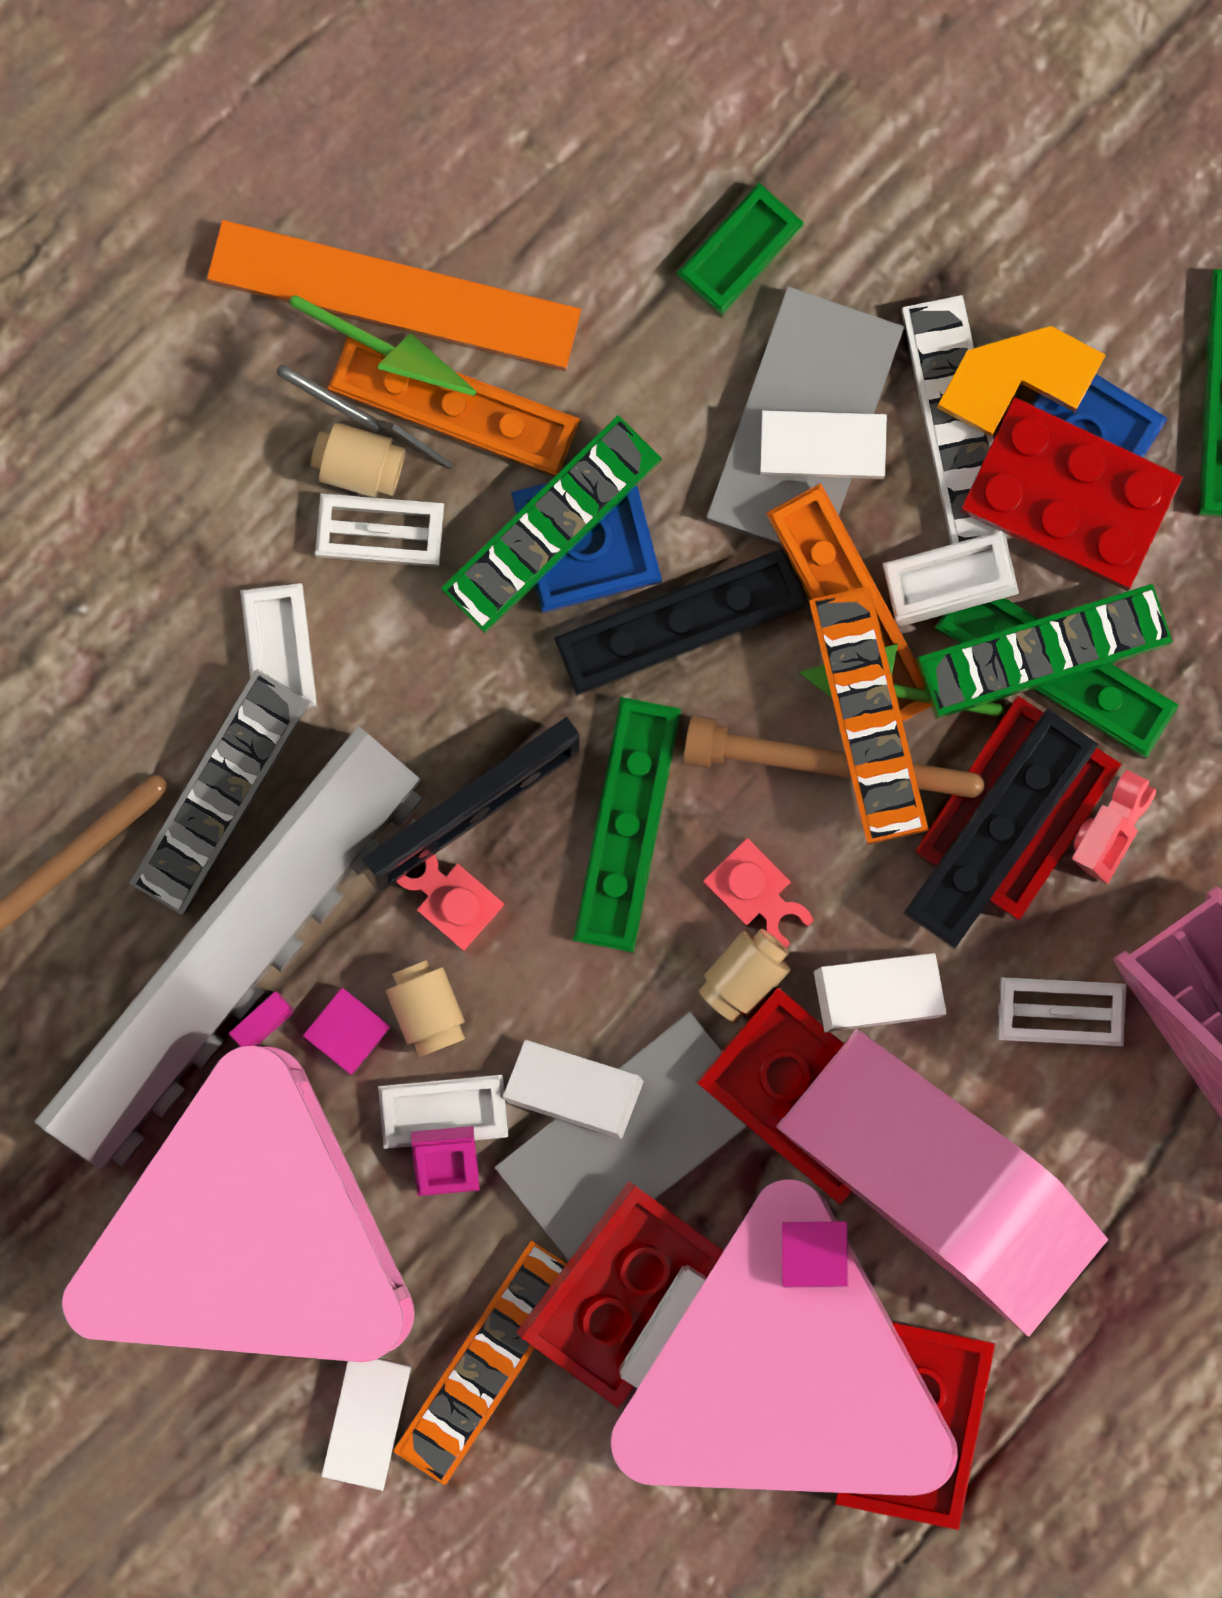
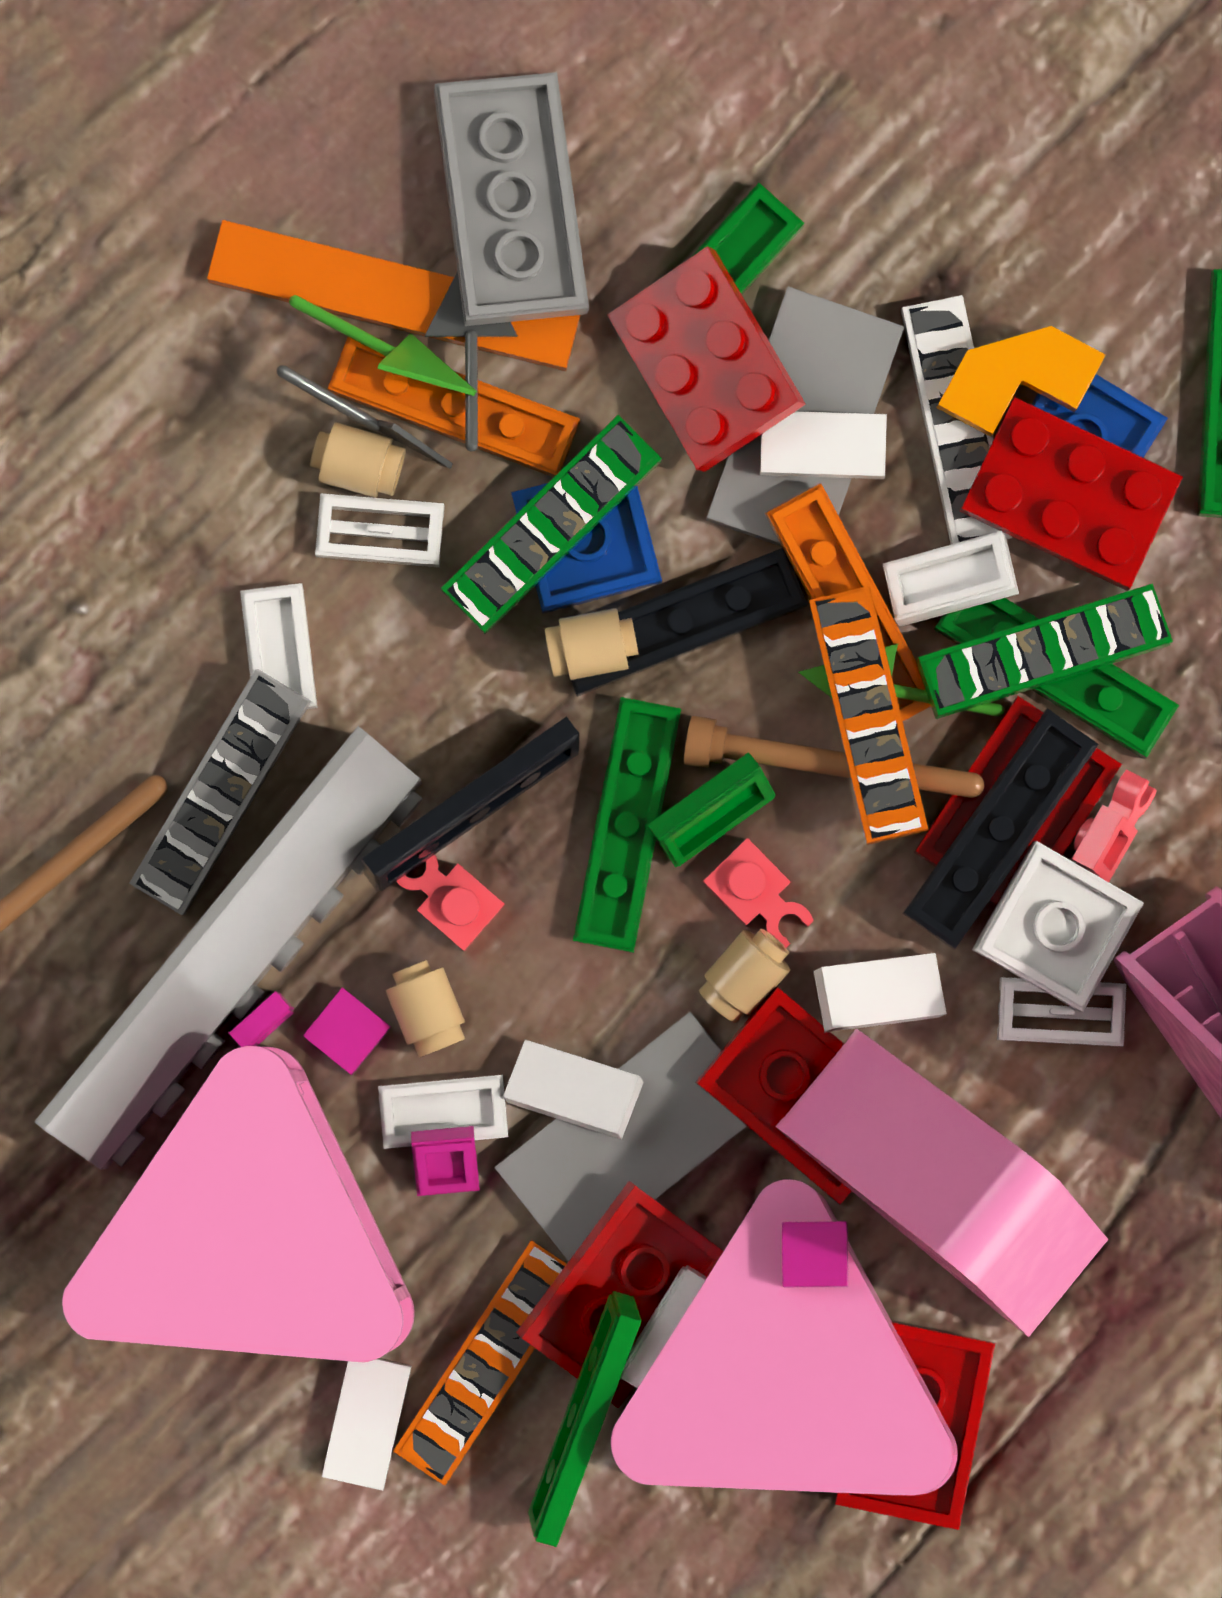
none -> dark grey piece [425,272,518,452]
none -> light grey tile [434,72,589,326]
none -> green tile [528,1291,642,1547]
none -> tan brick [545,608,639,680]
none -> red plate [607,246,806,472]
none -> green tile [648,752,776,868]
none -> white tile [972,841,1144,1012]

